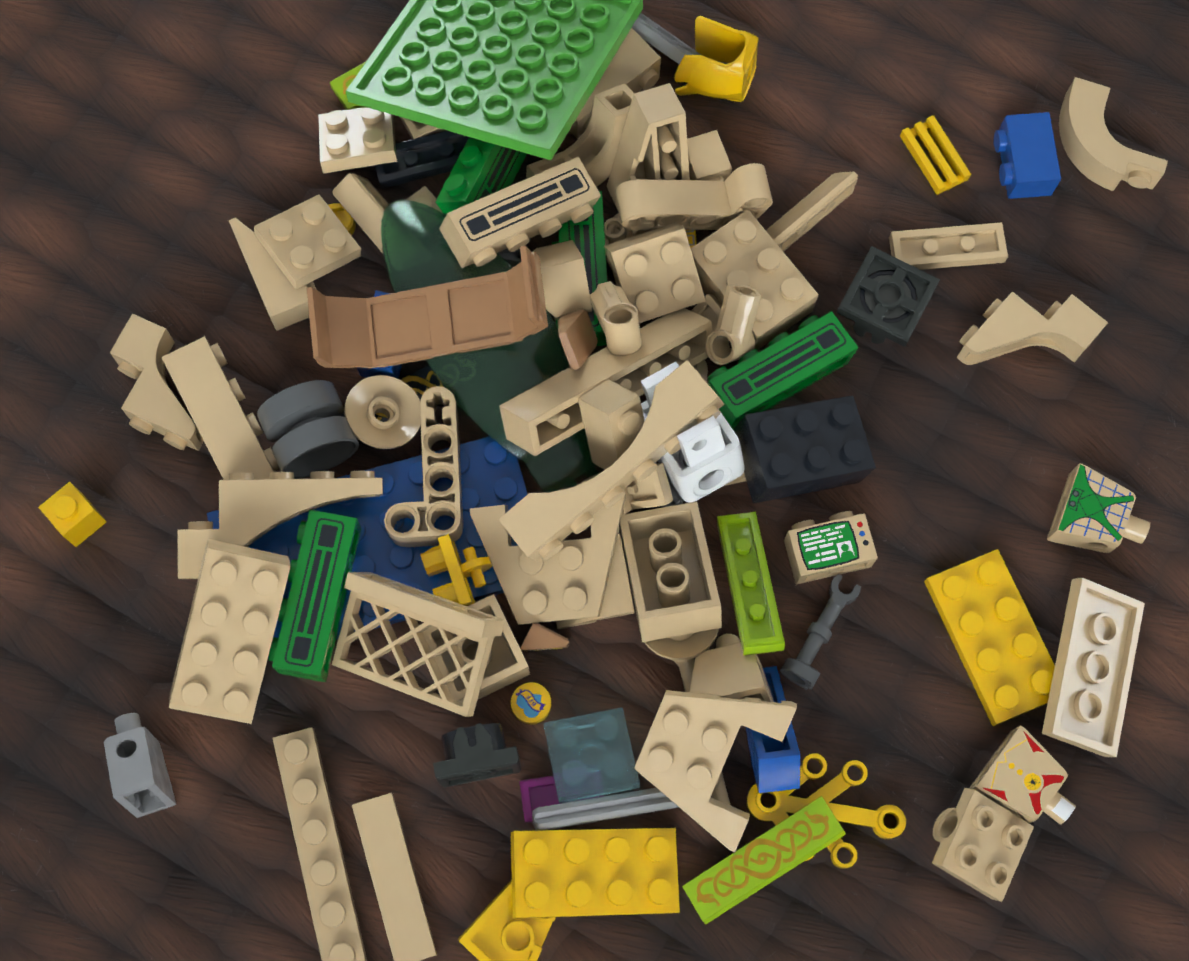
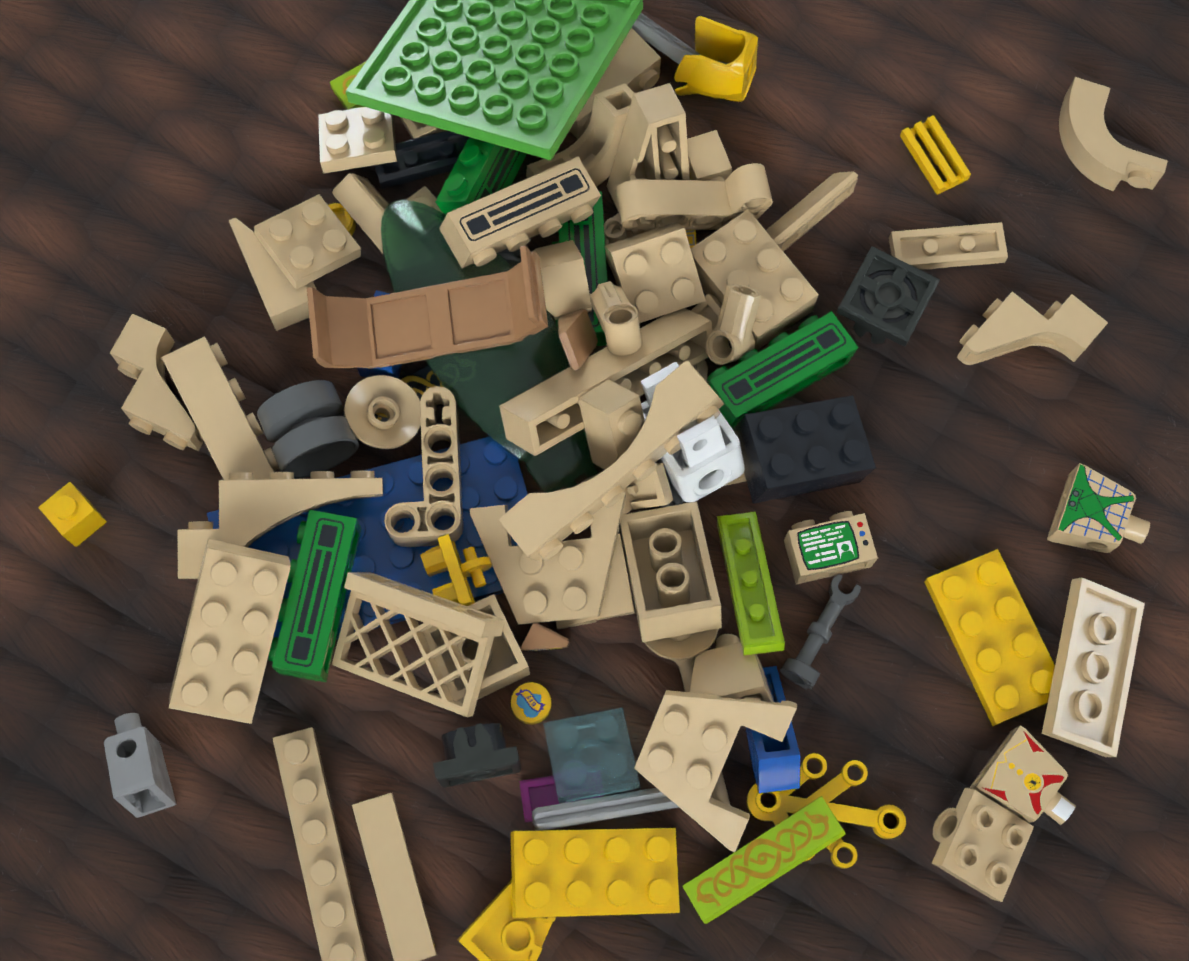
blue brick [994,112,1061,199] -> none

